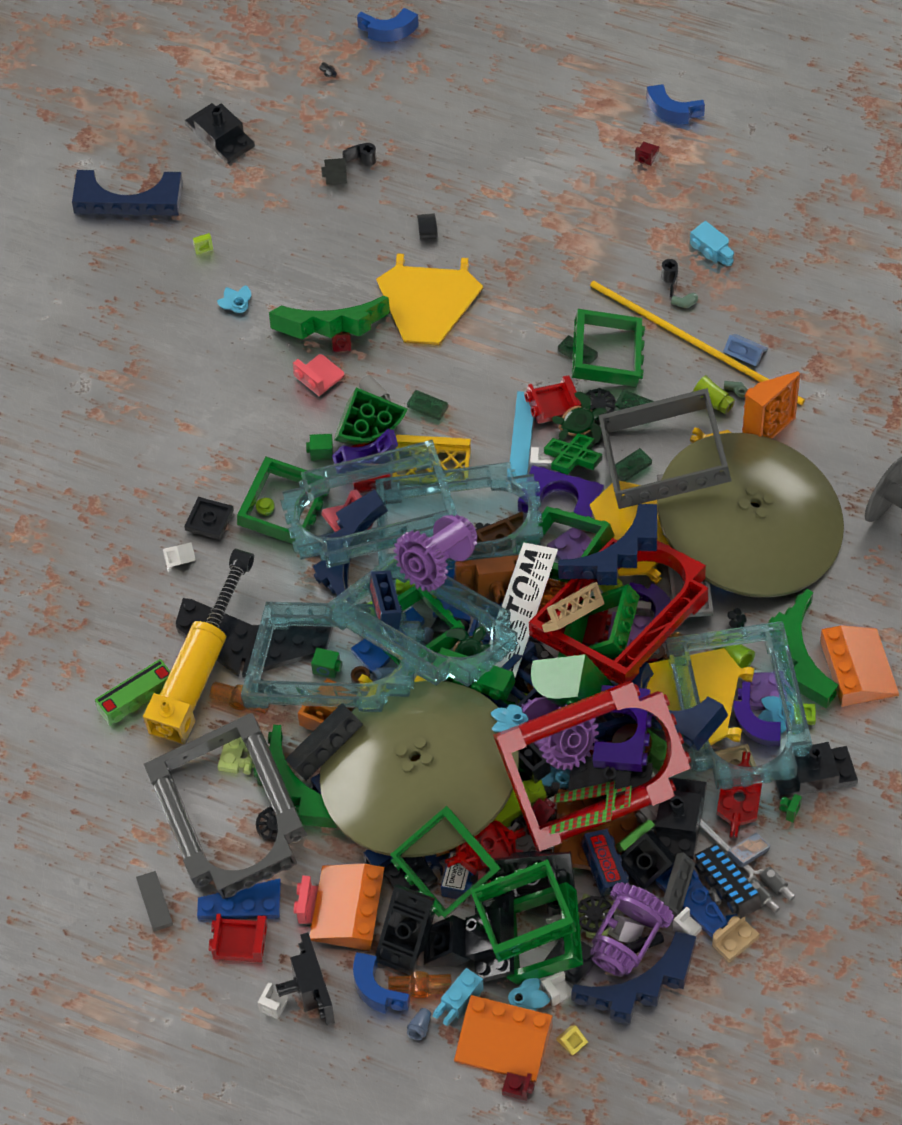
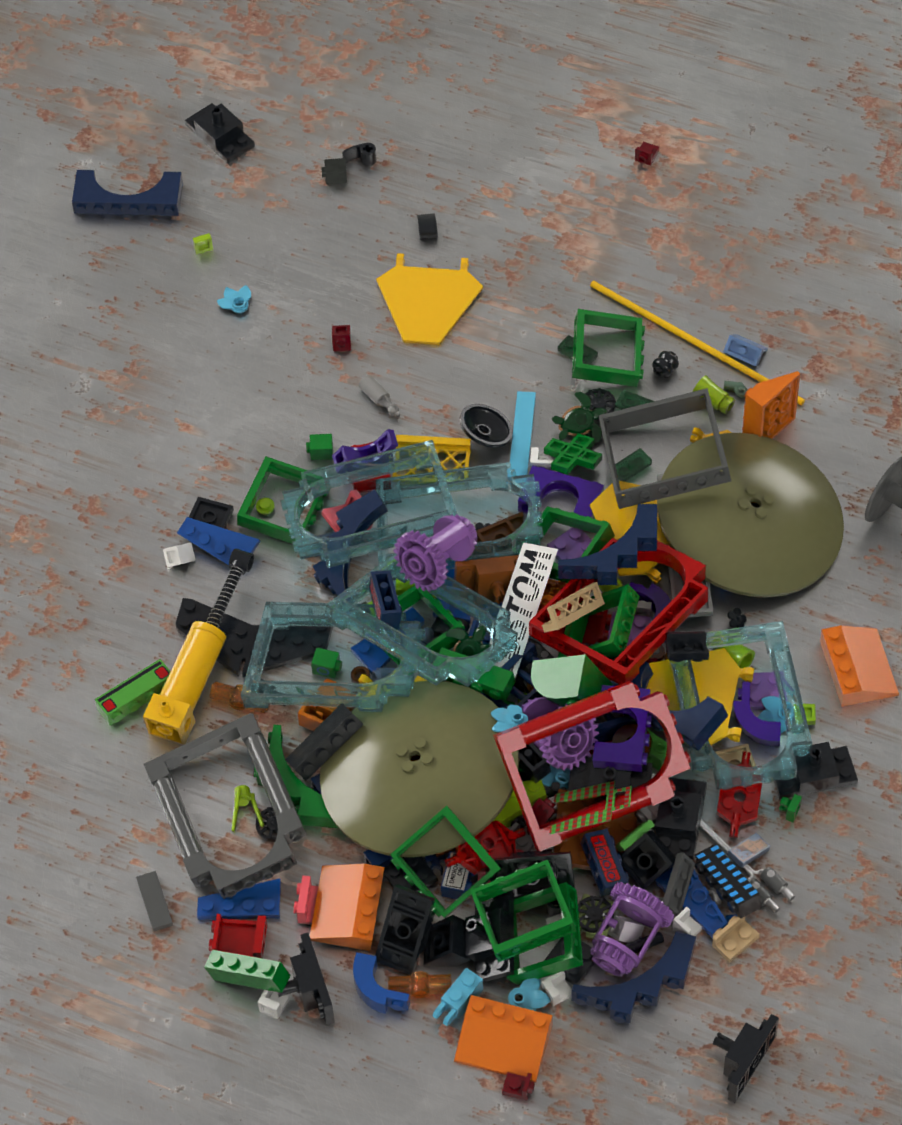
yellowish green plate [218,737,255,775] -> none
green arch [269,296,390,340] -> none
coral bracket [293,354,344,397] -> none
black plant [319,62,337,77] -> none
green brick [334,387,408,445] -> none
blue arch [357,8,419,42] -> none
clear green plate [407,390,448,420] -> none
sand blue cone [407,1008,431,1040] -> none
red panel [524,375,581,424] -> none
light yellow slope [556,1025,588,1055] -> none
blue arch [646,84,705,124] -> none
black panel [661,259,678,297] -> none
sand green arm [671,293,698,308] -> none
medium azure hinge [690,221,734,266] -> none
green arch [767,589,839,709] -> none
none -> blue wing [177,517,261,566]
none -> green brick [204,950,291,993]
none -> lime plant [231,785,264,832]
none -> black dish [459,404,513,448]
none -> black piece [652,351,679,378]
none -> black bracket [666,631,709,662]
none -> black brick [713,1014,779,1103]

